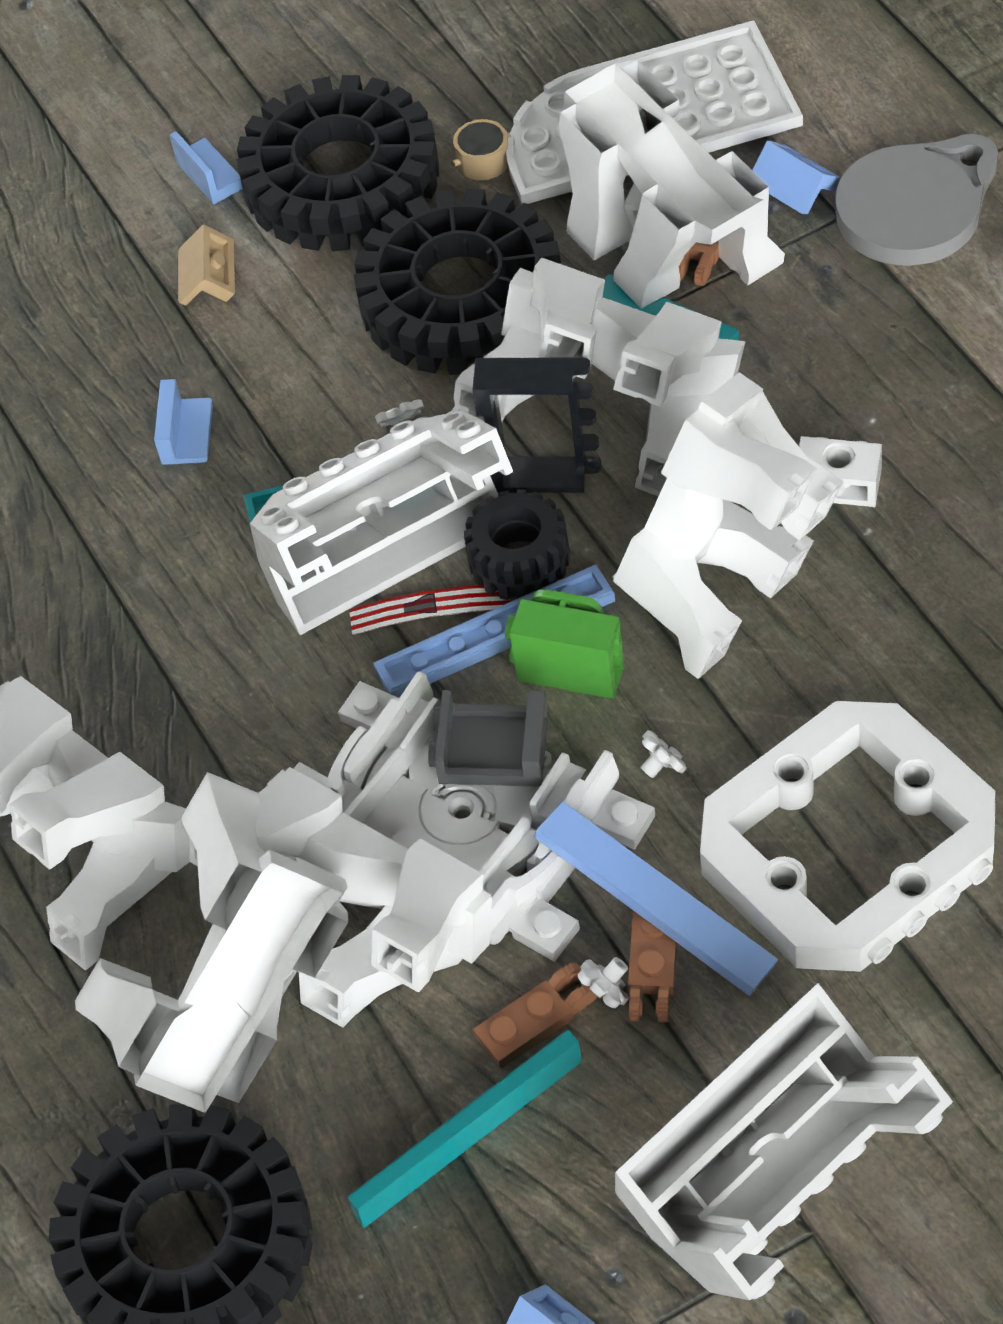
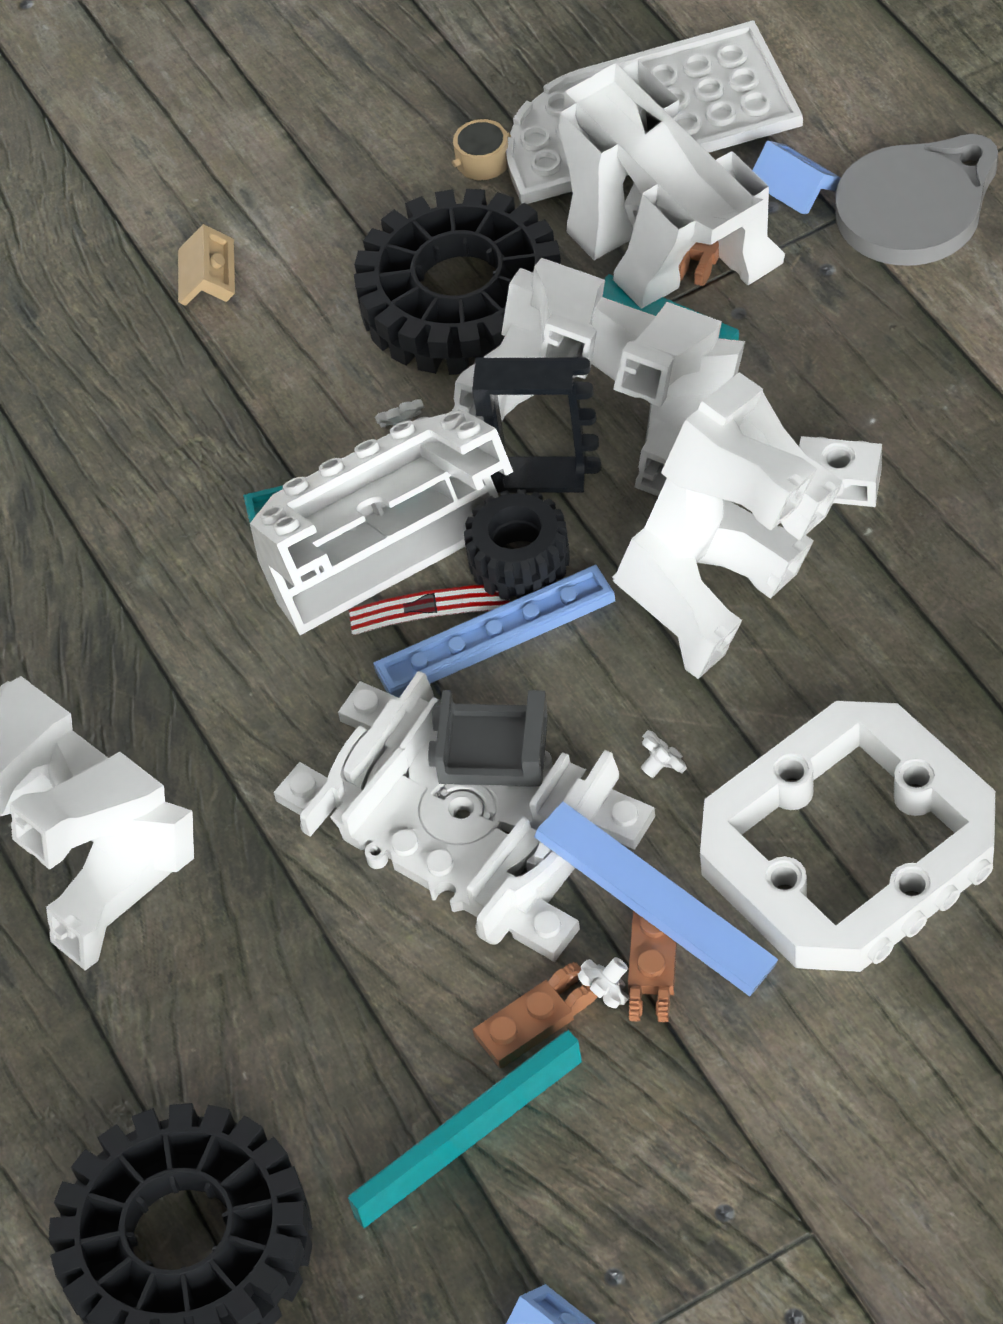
white animal [75,772,348,1113] -> none
light blue panel [154,379,213,465] -> none
light blue panel [169,131,243,205] -> none
white animal [189,767,492,1028] -> none
black tyre [236,75,439,251] -> none
bright green brick [505,589,625,699] -> none
white wedge [615,983,953,1300] -> none

